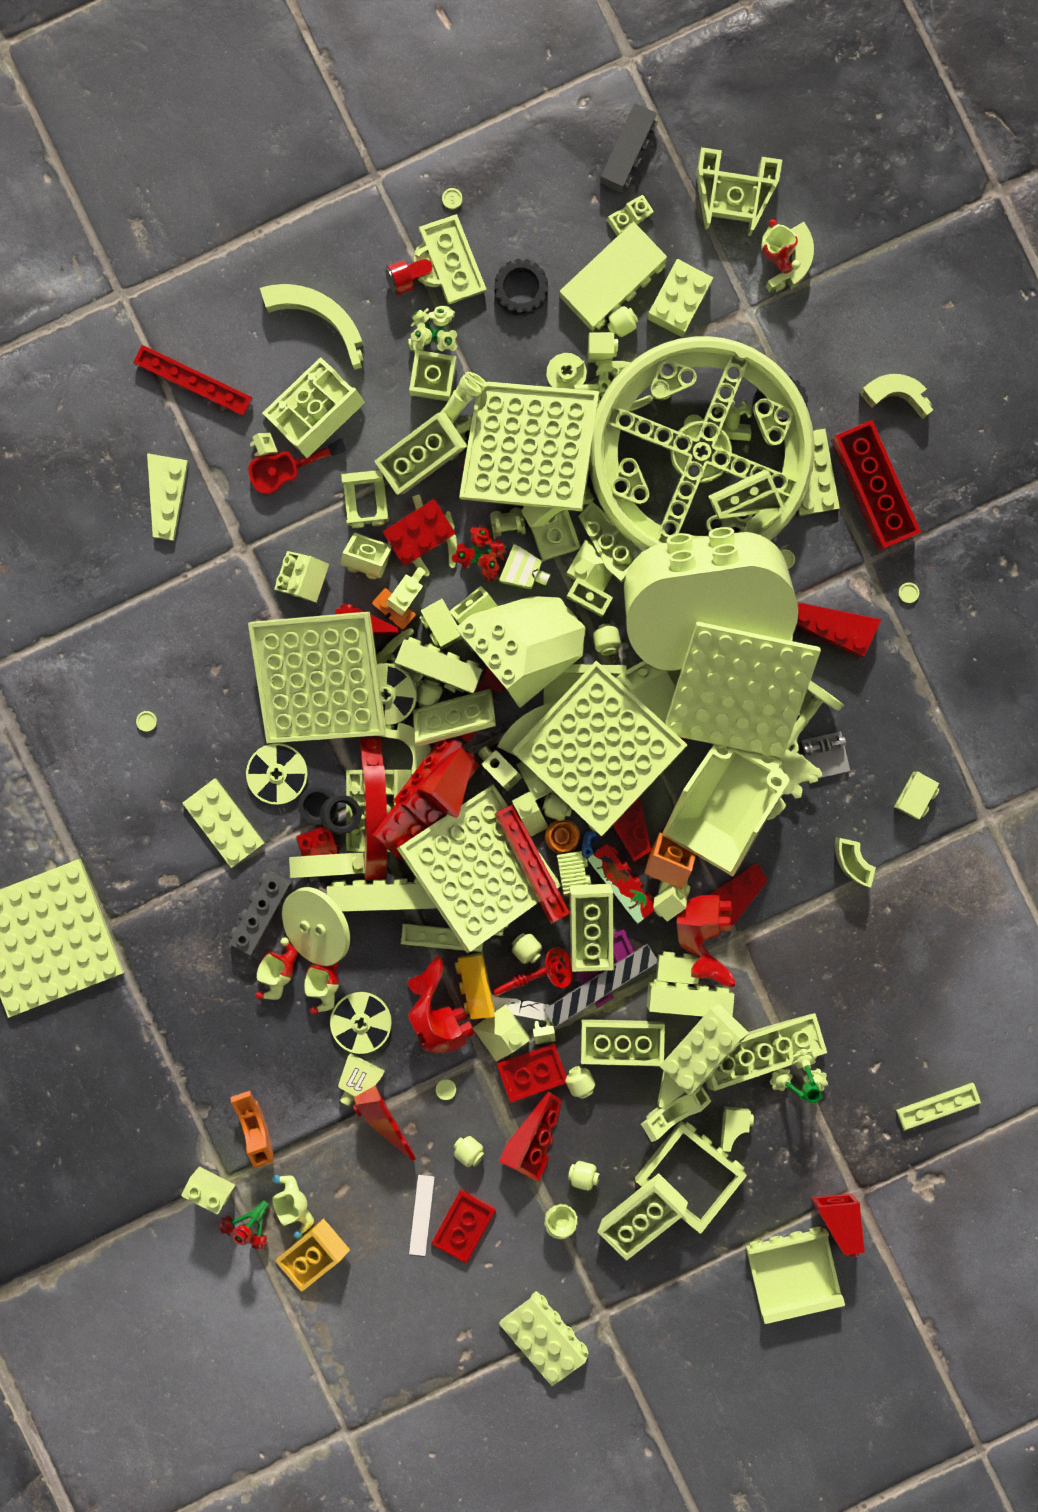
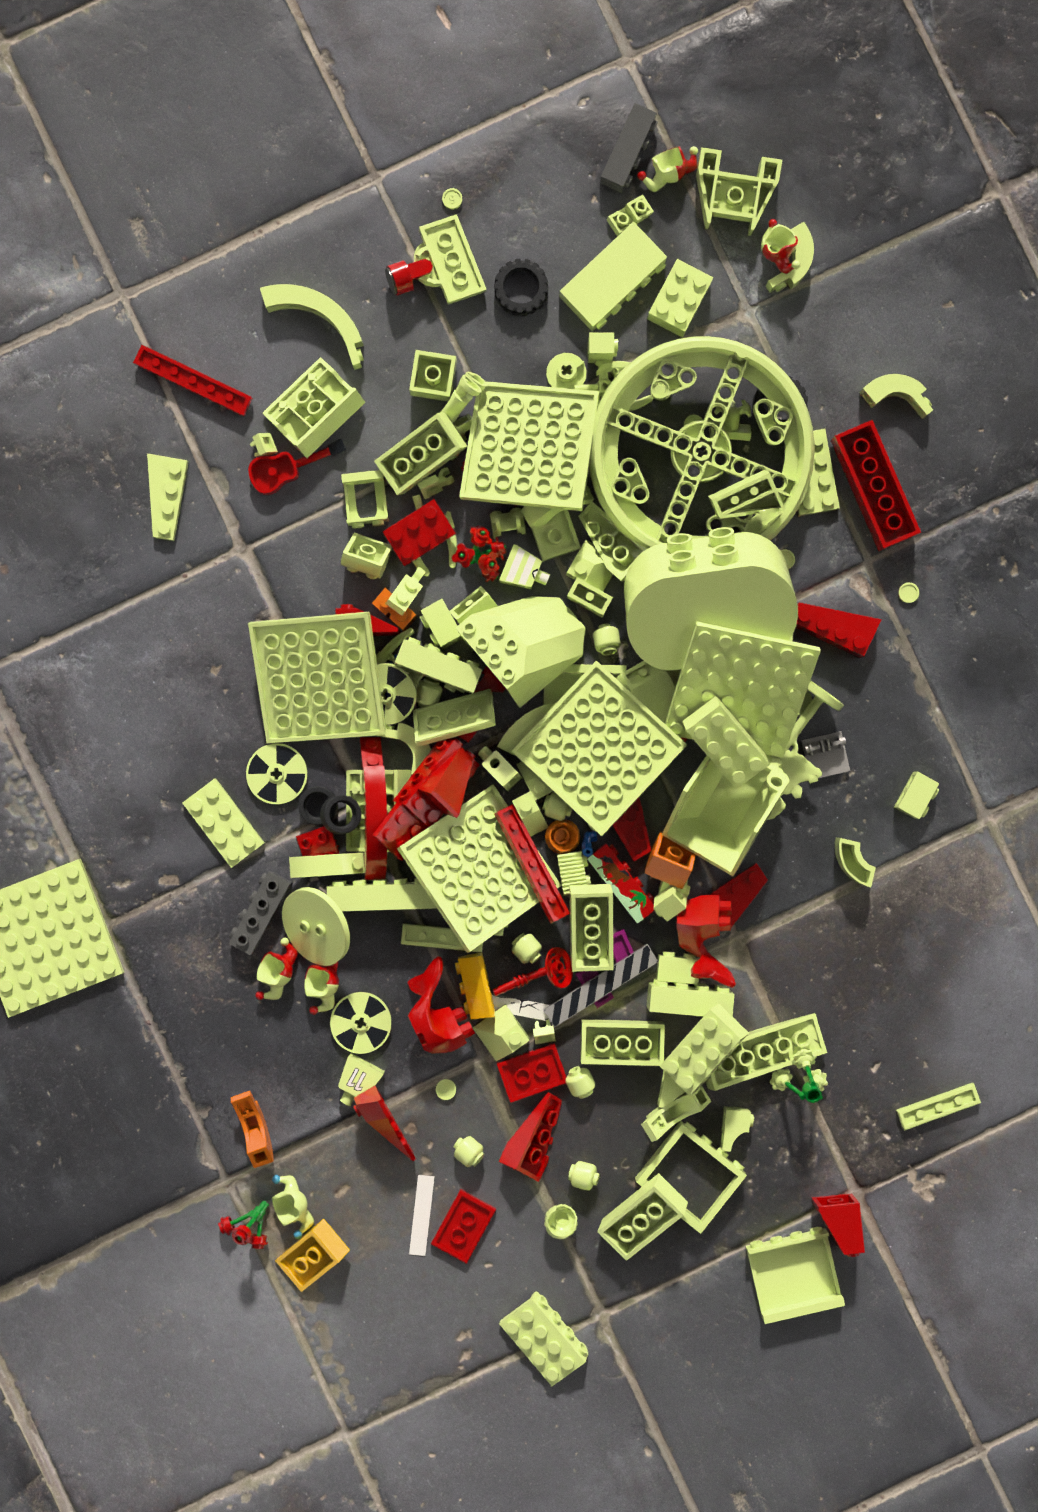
yellowish green piece [136,711,157,732] -> none
yellowish green panel [182,1167,235,1214] -> none
yellowish green slope [274,551,329,603] -> none
yellowish green plant [408,306,457,352] -> none
yellowish green head [607,306,639,337] -> none
none -> yellowish green plate [418,467,454,499]
none -> yellowish green piece [637,146,698,192]
none -> yellowish green brick [683,696,770,789]

